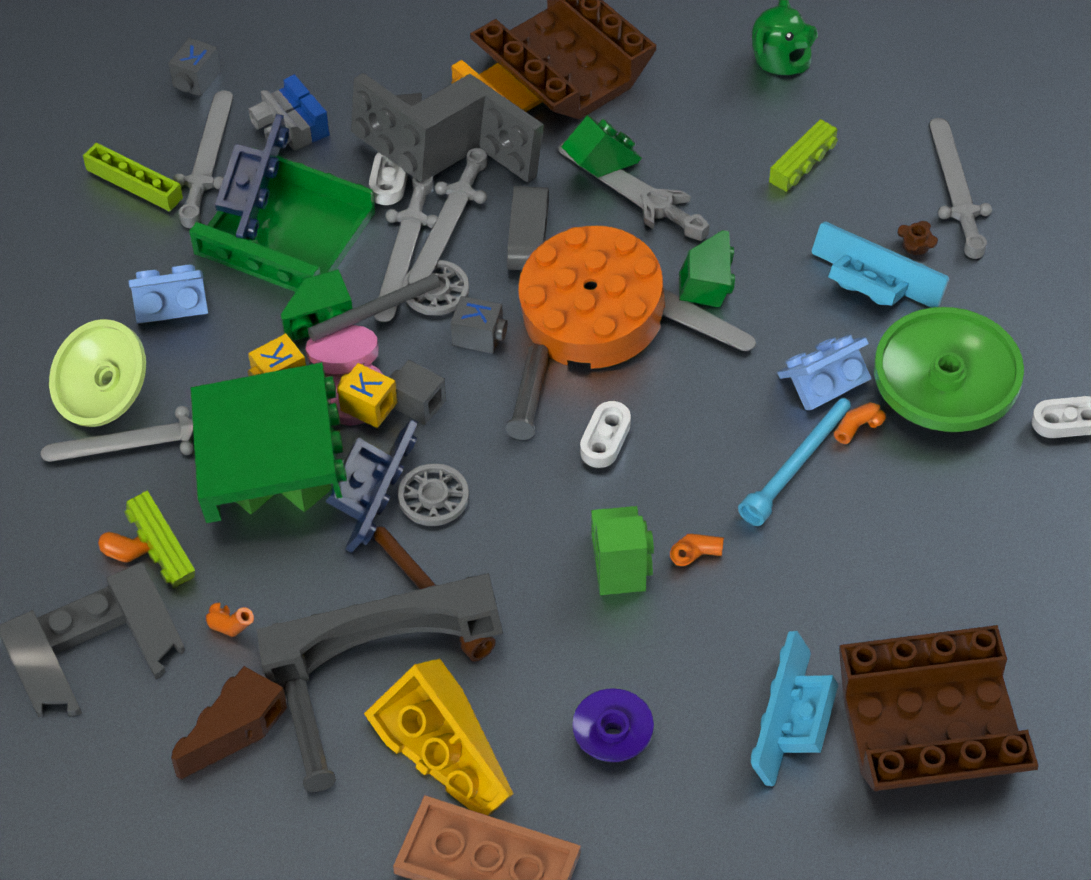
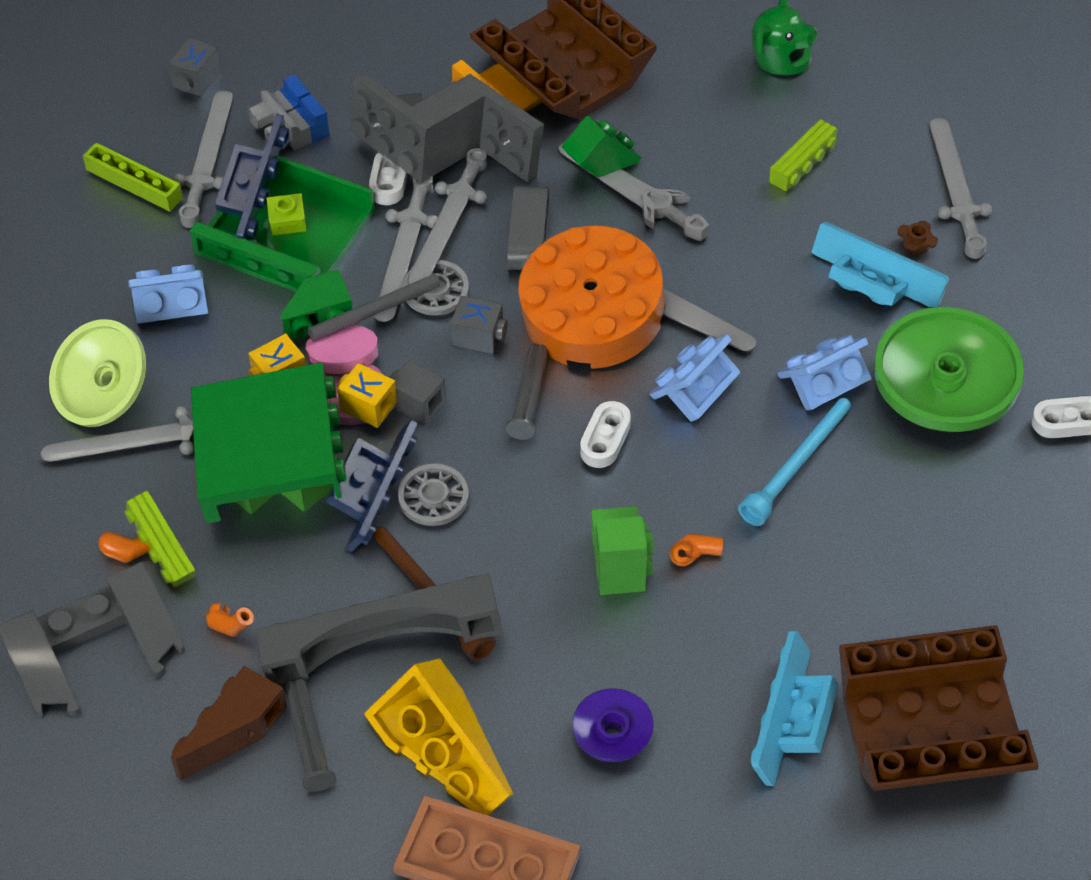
green slope [679,230,735,307] -> none
orange arm [834,402,886,444] -> none
none -> lime bracket [267,193,307,236]
none -> light blue bracket [649,334,740,422]

